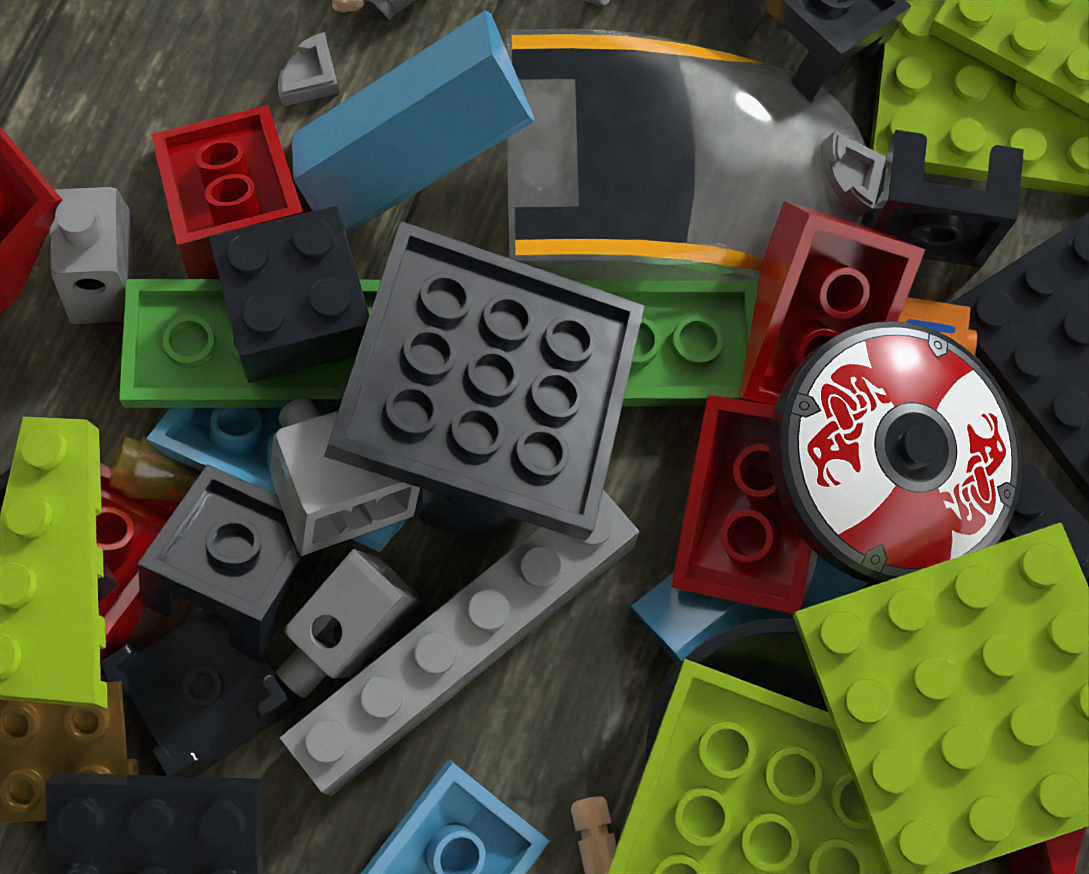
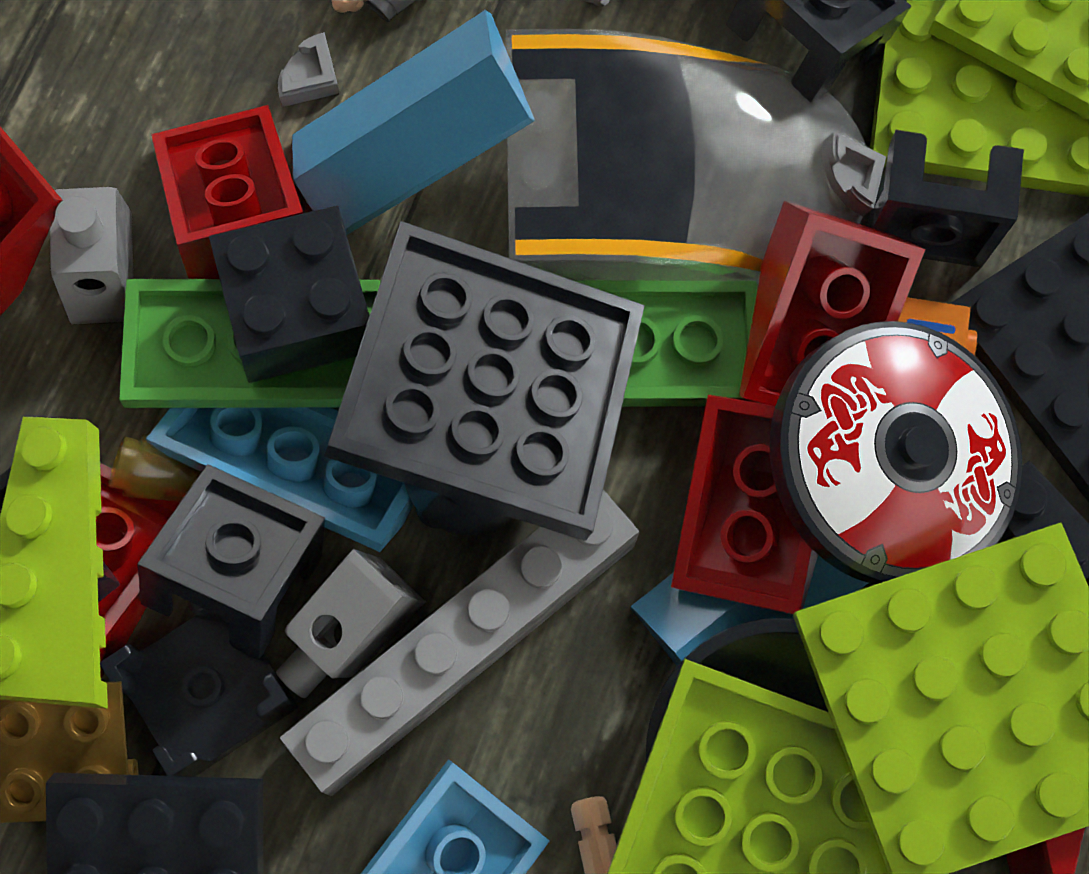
light grey torso [270,398,420,556] -> none

